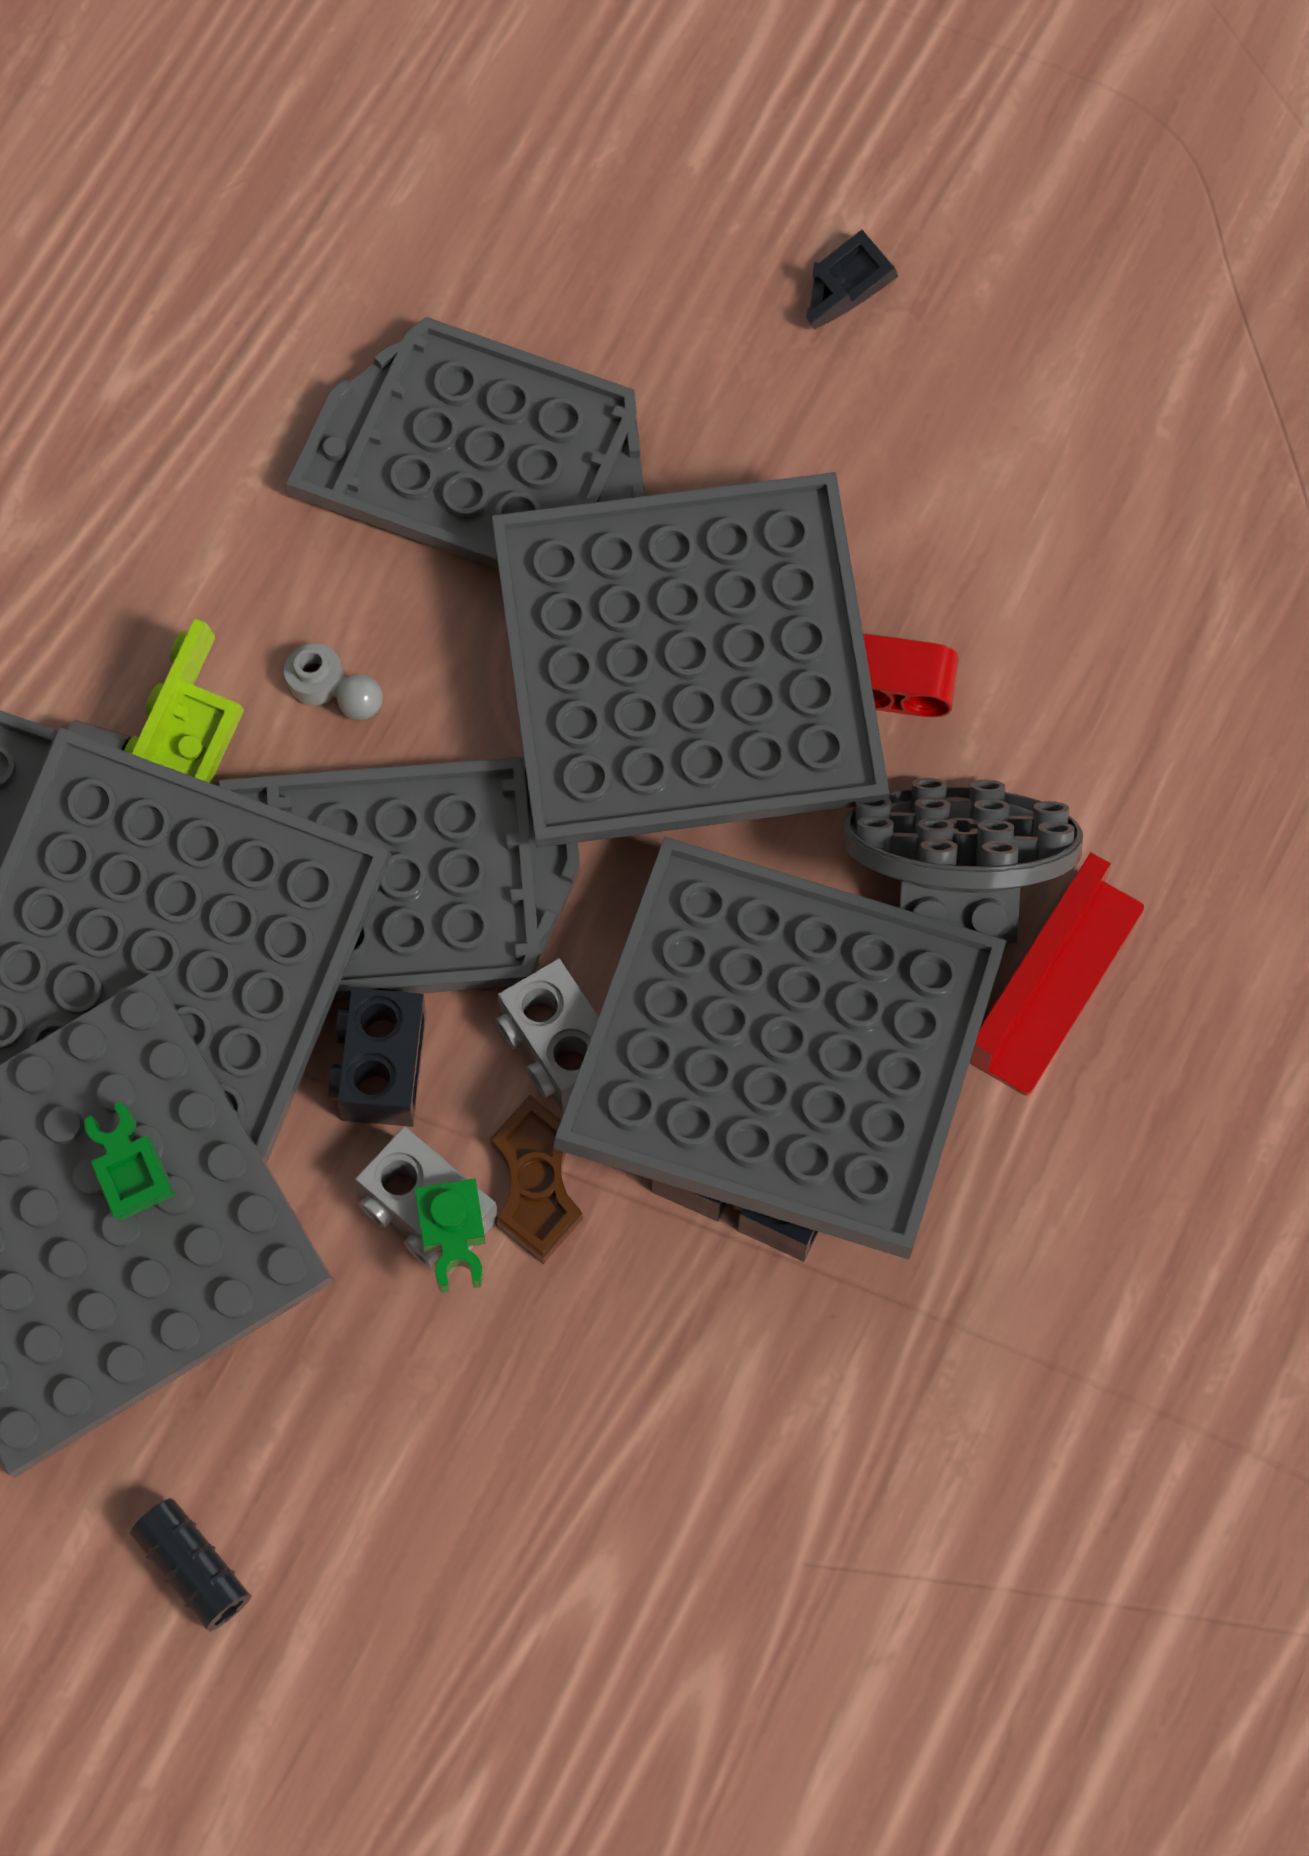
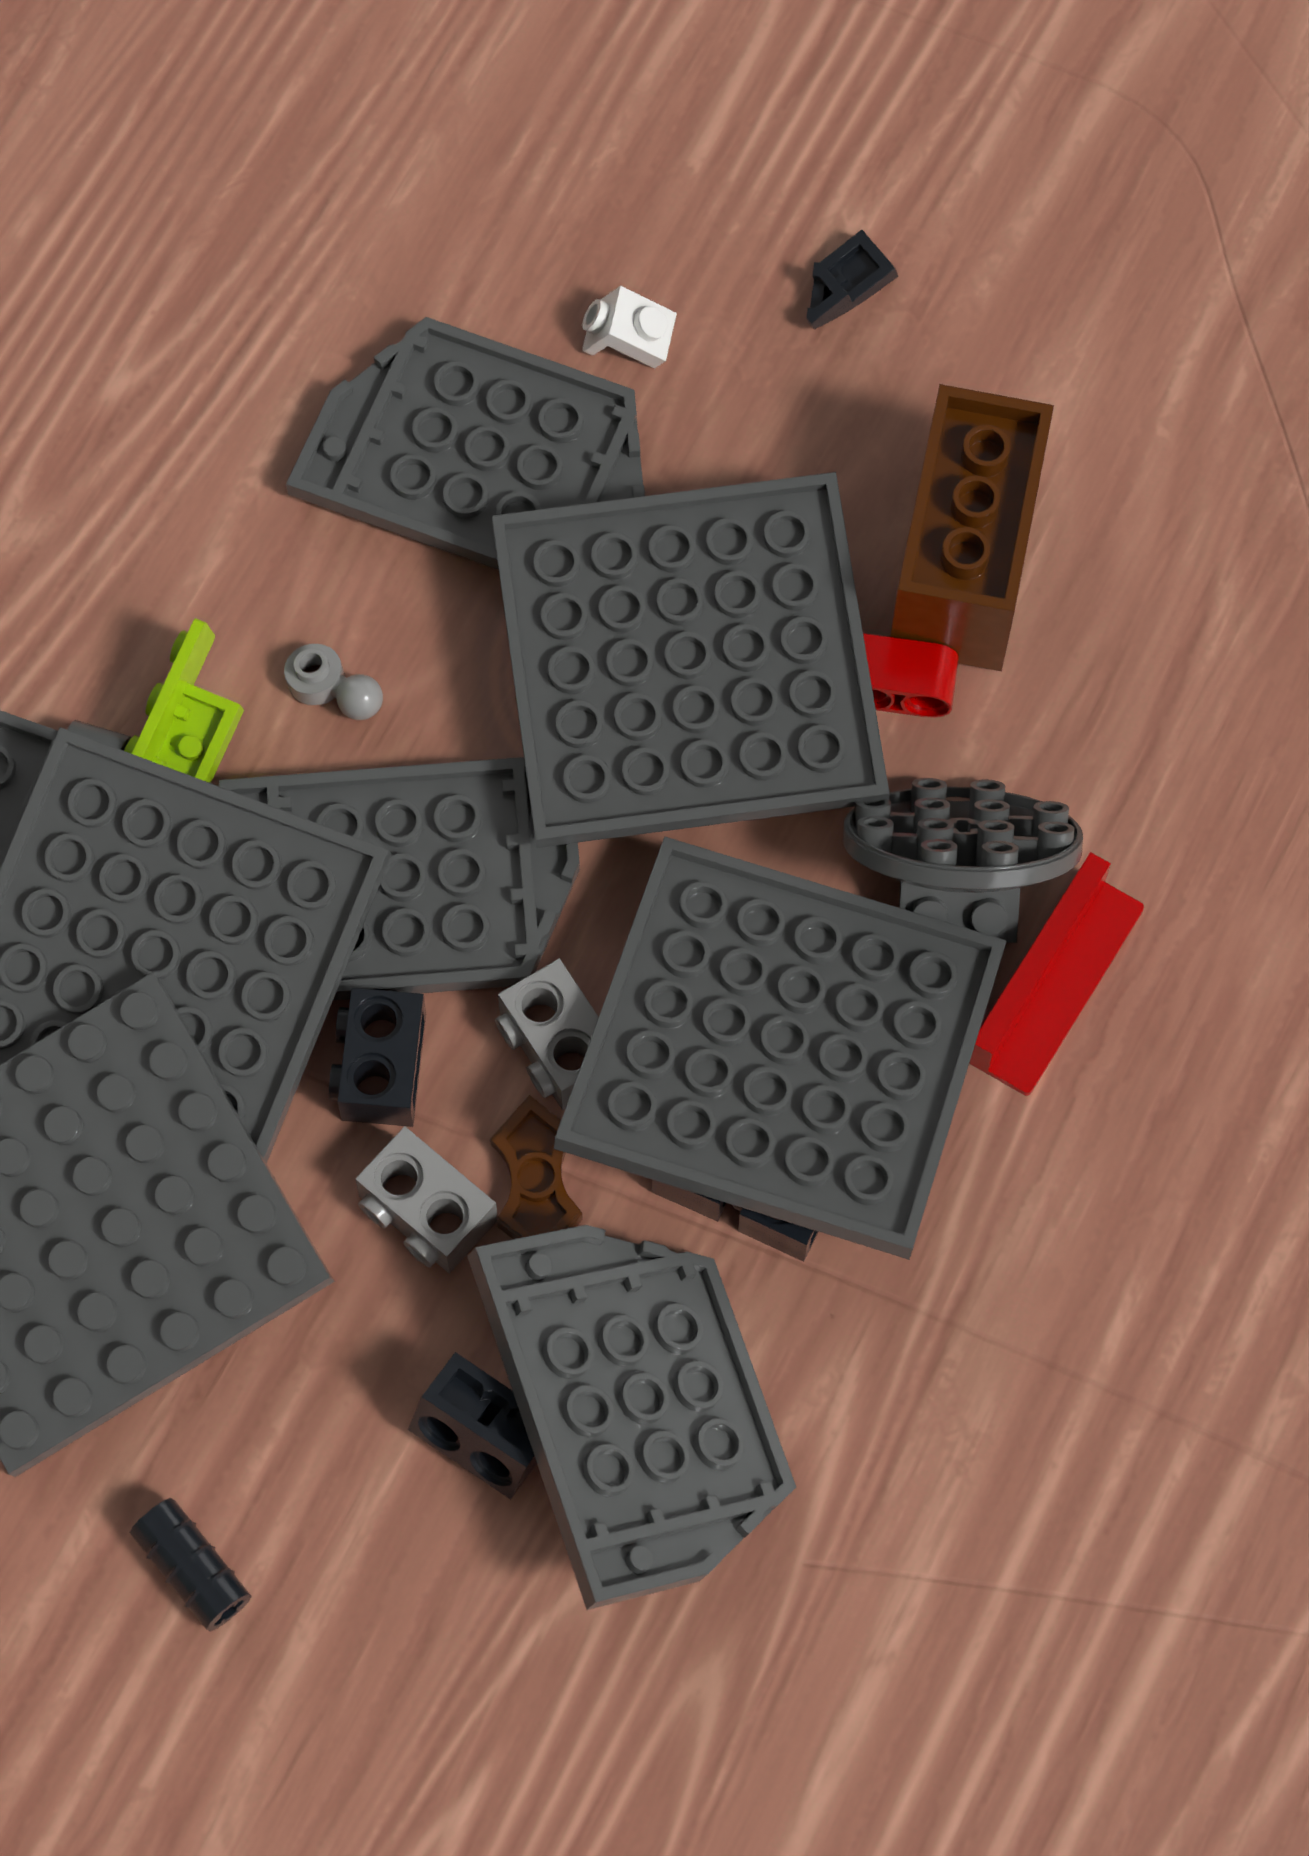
green plate [84,1102,176,1221] -> none
green plate [415,1178,486,1293] -> none
none -> black brick [408,1352,537,1500]
none -> dark grey plate [467,1225,796,1610]
none -> white bracket [582,286,677,369]
none -> reddish brown brick [890,384,1054,672]

